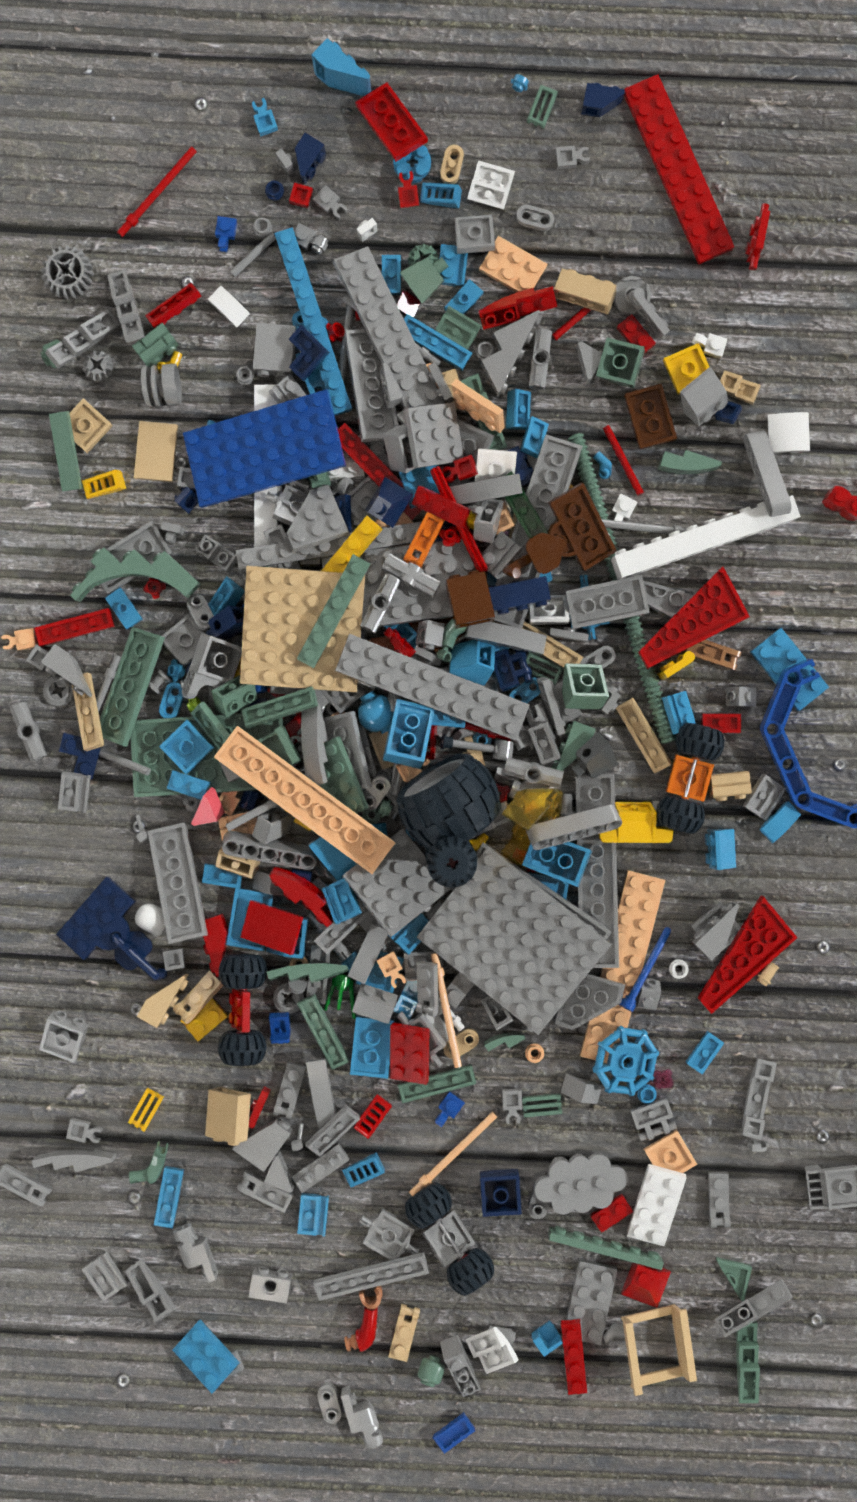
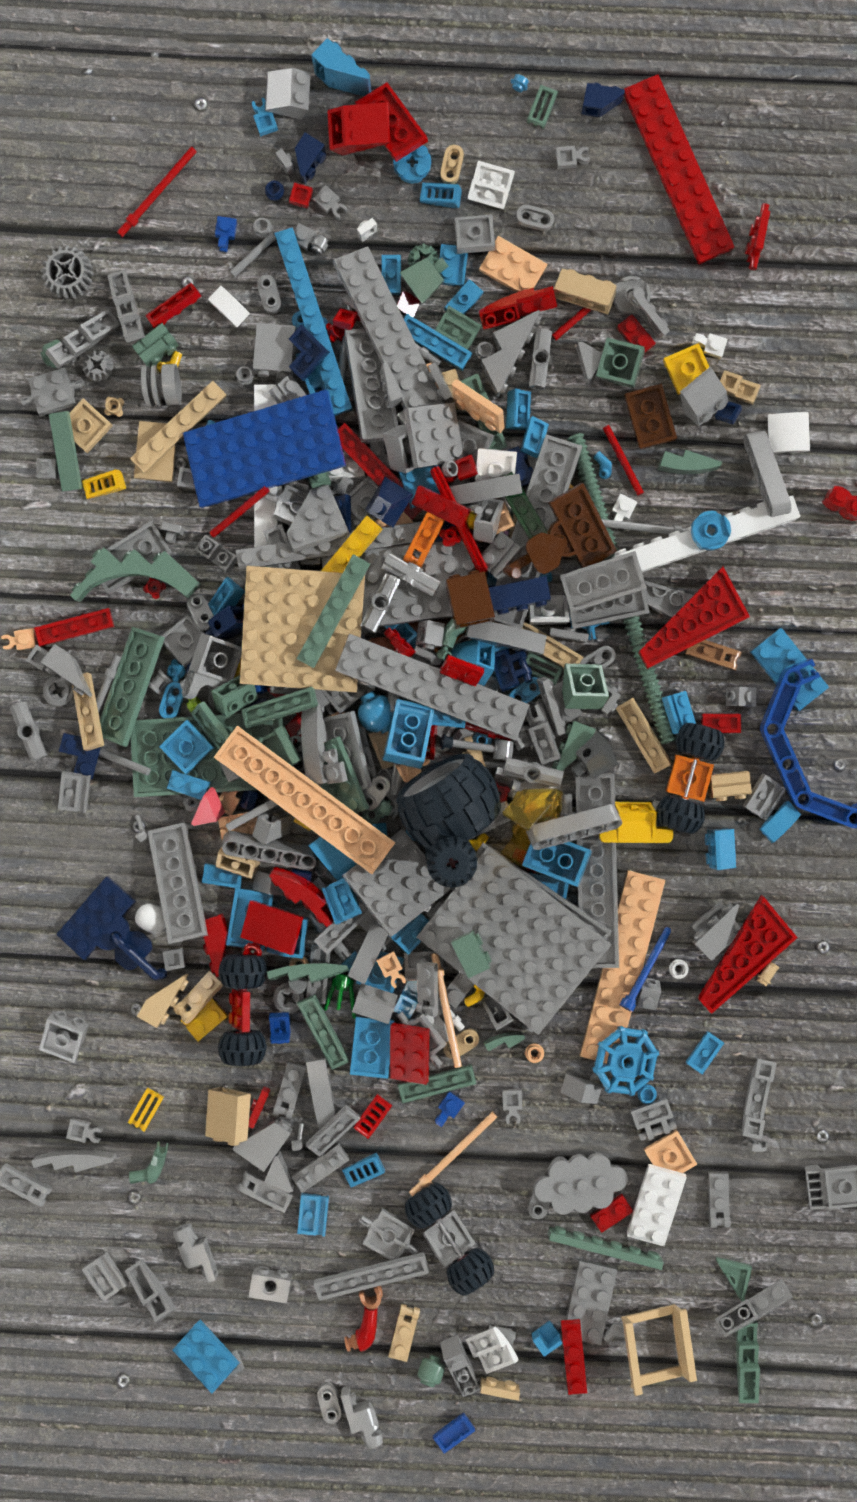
dark azure plate [105,587,143,630] -> none
dark azure plate [154,1166,184,1229] -> none
dark blue tile [174,486,198,514] -> none
red plate [398,171,419,208] -> none
dark blue brick [480,1169,522,1217] -> none
sand green tile [522,1093,562,1118] -> none
light grey plate [555,973,626,1030] -> none
red slope [621,1262,671,1308] -> none
clear pink plate [653,1069,674,1089] -> none
yellow plate [657,651,695,680] -> none
none -> light grey plate [20,367,85,416]
none -> light grey tile [36,458,58,479]
none -> tan plate [104,397,124,417]
none -> tan plate [130,381,226,474]
none -> red bar [210,486,270,538]
none -> red plate [243,942,262,956]
none -> light grey plate [257,275,282,314]
none -> light grey slope [265,68,311,120]
none -> light grey plate [323,749,348,784]
none -> red slope [327,102,390,156]
none -> red plate [333,308,358,330]
none -> red plate [440,655,484,687]
none -> light grey hinge [441,460,458,477]
none -> sand green brick [451,930,492,979]
none -> yellow arm [464,984,485,1007]
none -> tan plate [480,1377,520,1401]
none -> light grey plate [560,551,647,613]
none -> dark azure plate [691,510,731,551]

